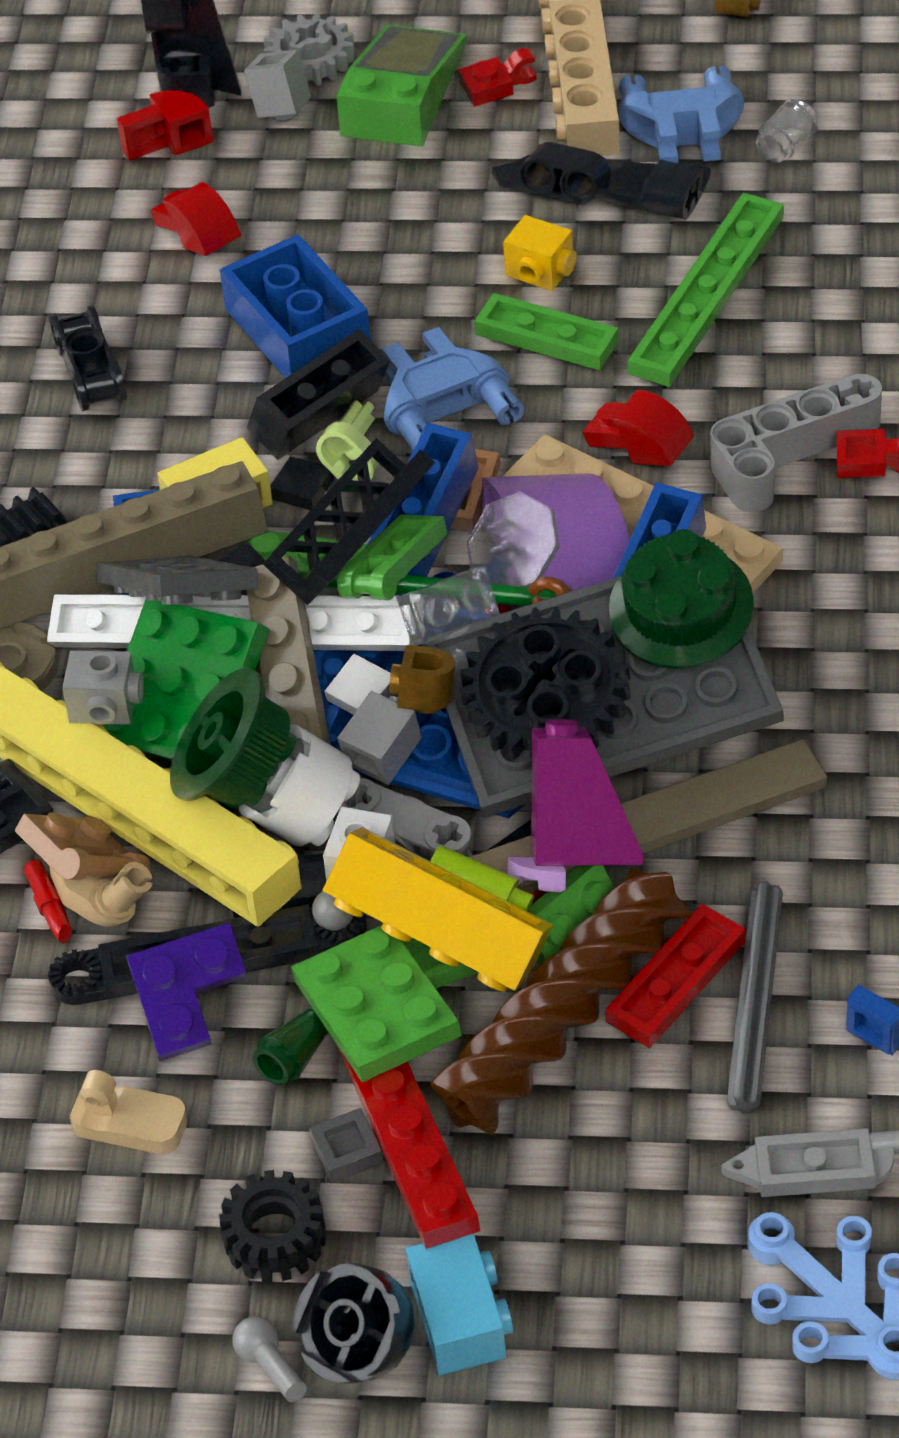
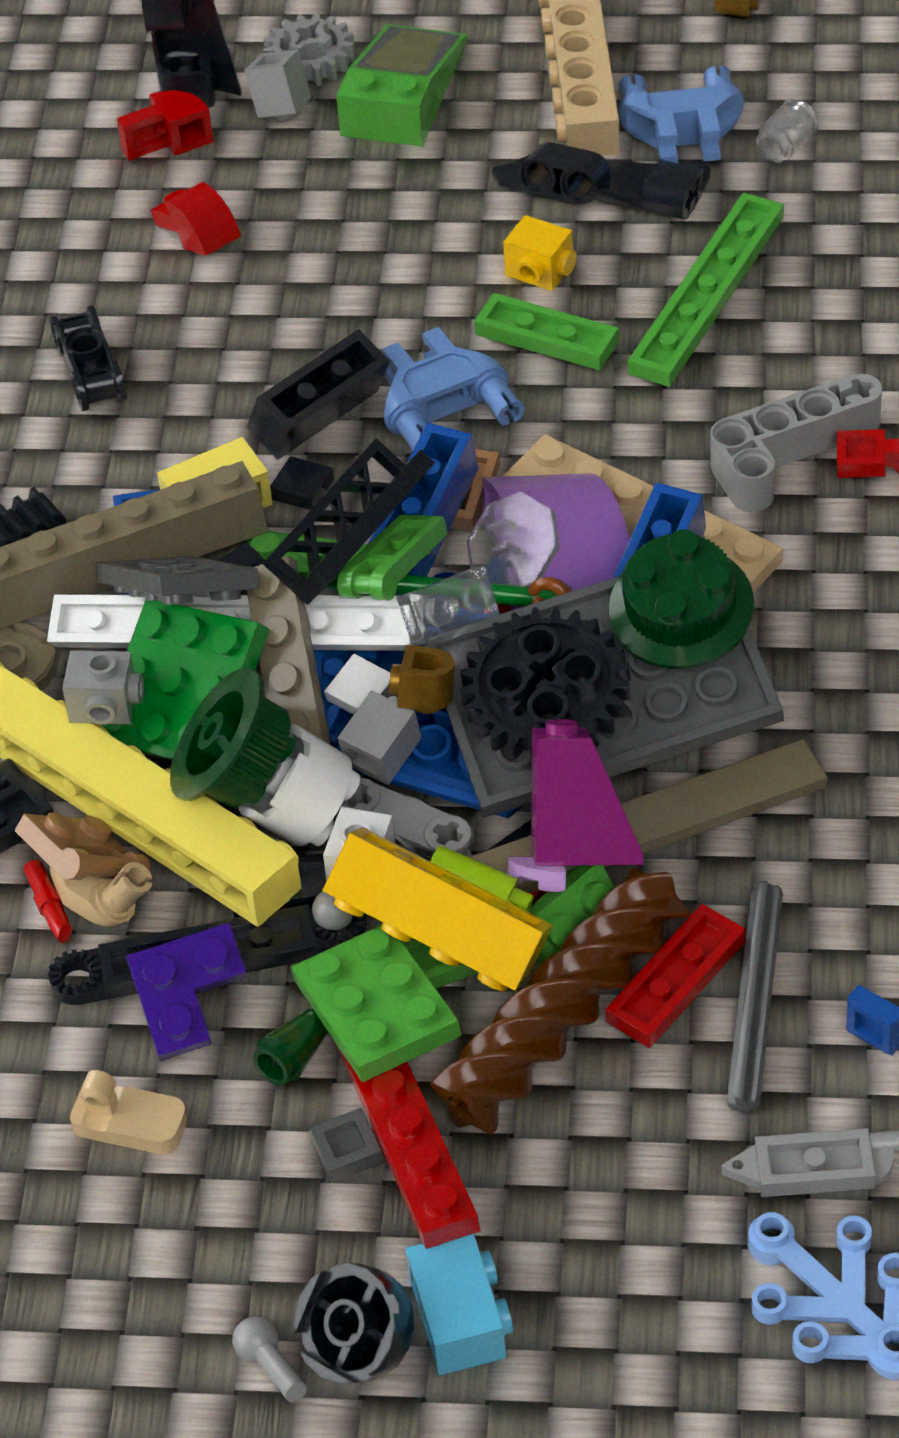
black tyre [219,1170,326,1283] -> none
blue brick [220,234,371,378] -> none
yellowish green piece [316,400,380,481] -> none
red plate [458,48,537,107] -> none
red brick [582,390,694,466] -> none

